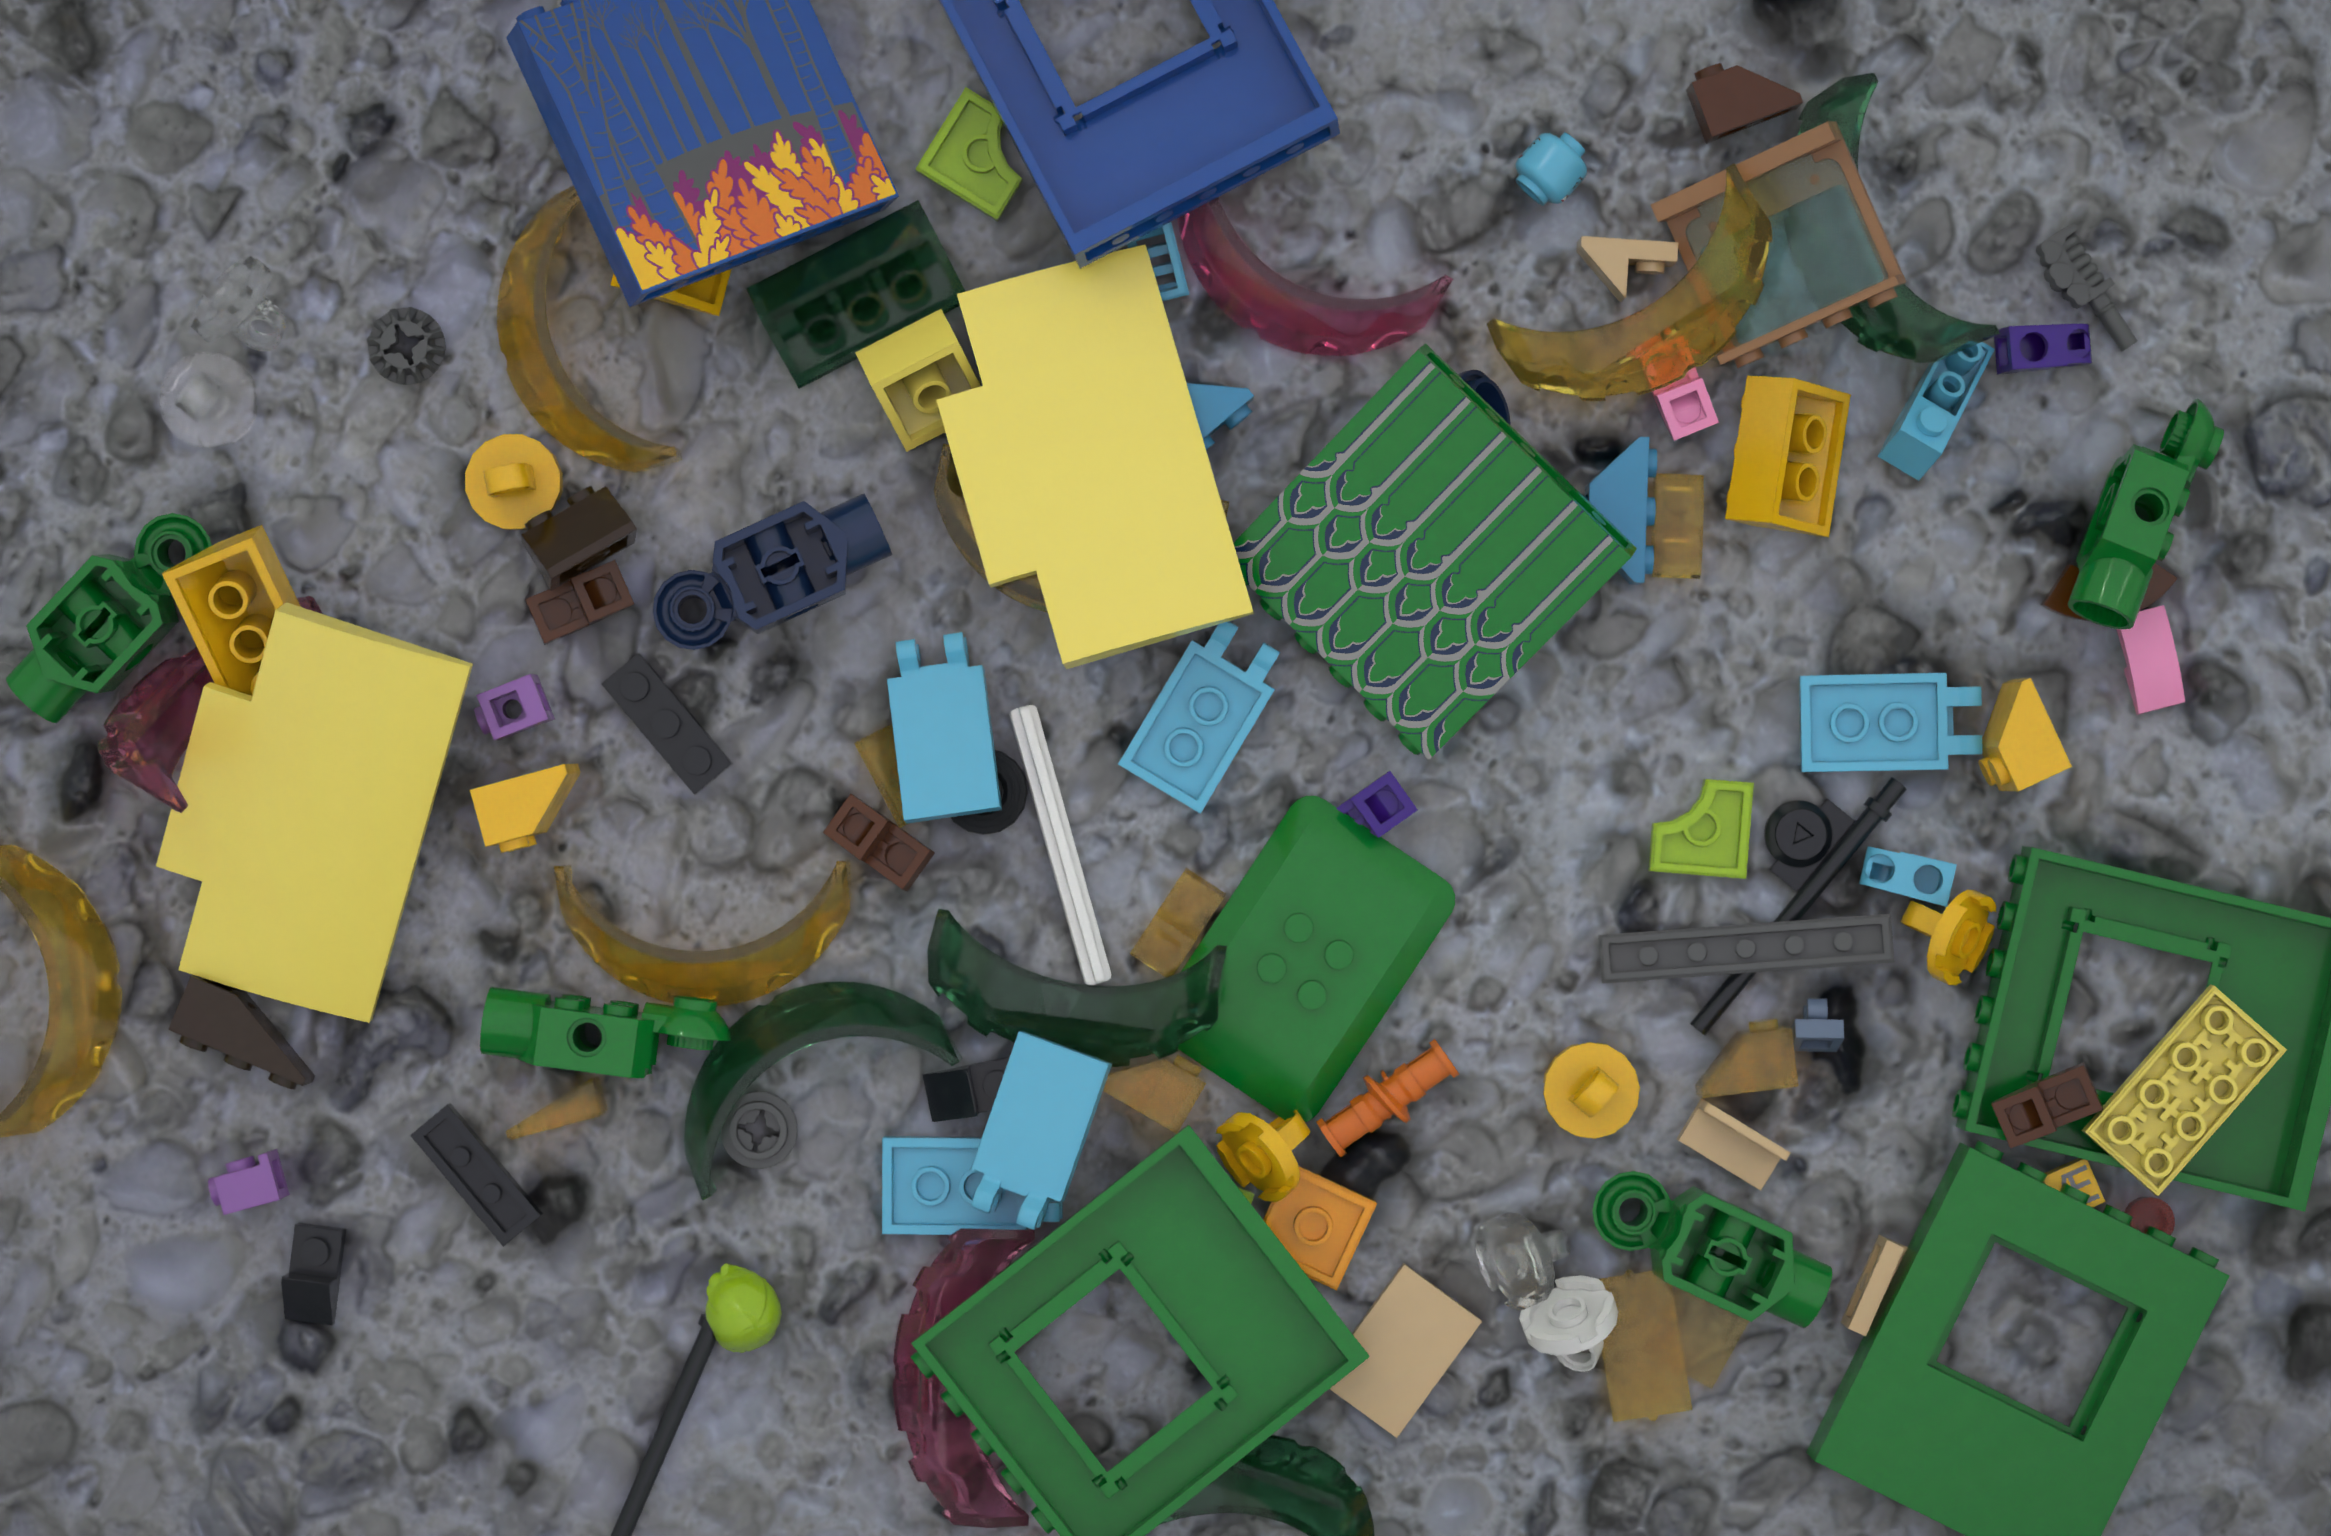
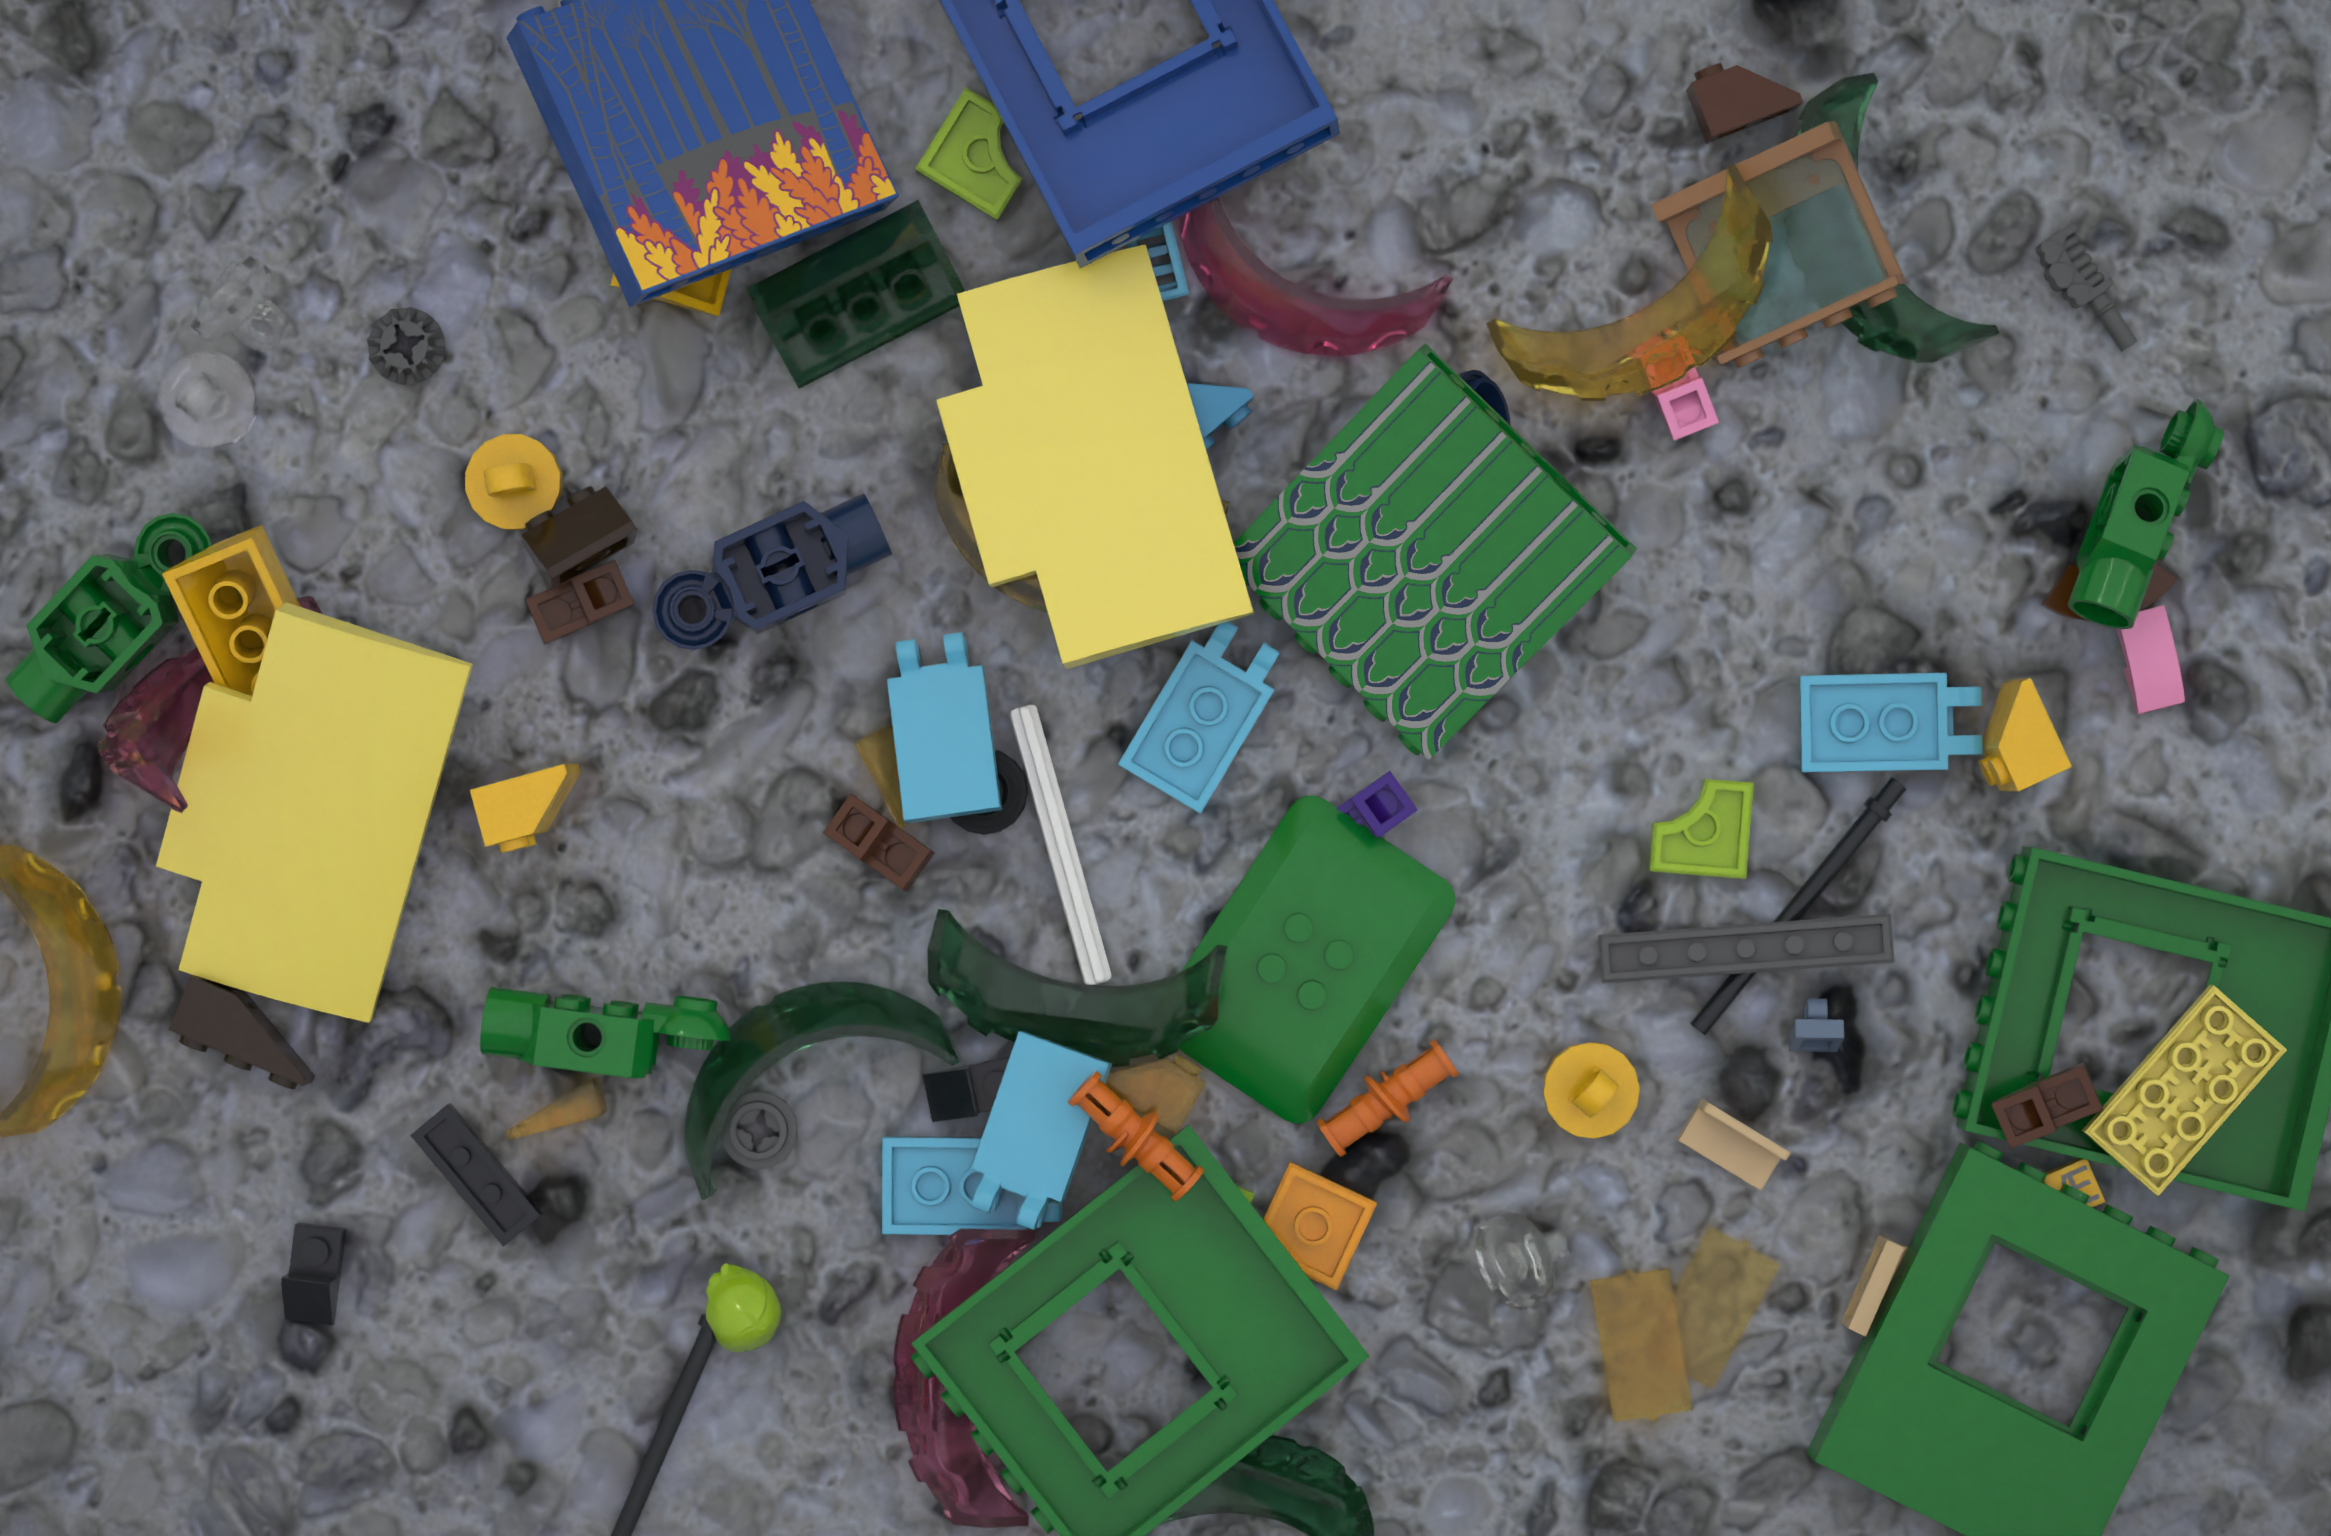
medium lavender brick [208,1149,290,1215] -> none
medium lavender brick [474,674,555,740] -> none
clear yellow windscreen [497,185,683,473] -> none
clear yellow windscreen [554,860,851,1006] -> none
black plate [602,653,733,795] -> none
light yellow slope [855,309,981,452] -> none
clear yellow slope [1130,868,1226,980] -> none
yellow tile [1216,1110,1311,1202] -> none
tan tile [1330,1263,1482,1438] -> none
medium azure head [1515,132,1587,206] -> none
white tile [1519,1275,1618,1372] -> none
tan slope [1576,236,1679,302] -> none
dark azure slope [1584,437,1657,585] -> none
green brick [1592,1171,1832,1328] -> none
clear yellow slope [1651,473,1704,579] -> none
clear yellow slope [1695,1018,1799,1098] -> none
yellow slope [1725,375,1851,537] -> none
black piece [1764,799,1855,892] -> none
medium azure leg [1859,846,1957,907] -> none
medium azure slope [1877,324,1995,481] -> none
yellow tile [1900,889,1996,985] -> none
dark purple leg [1993,324,2092,375] -> none
clear red tile [2124,1196,2175,1235] -> none
none -> orange piece [1067,1070,1204,1202]

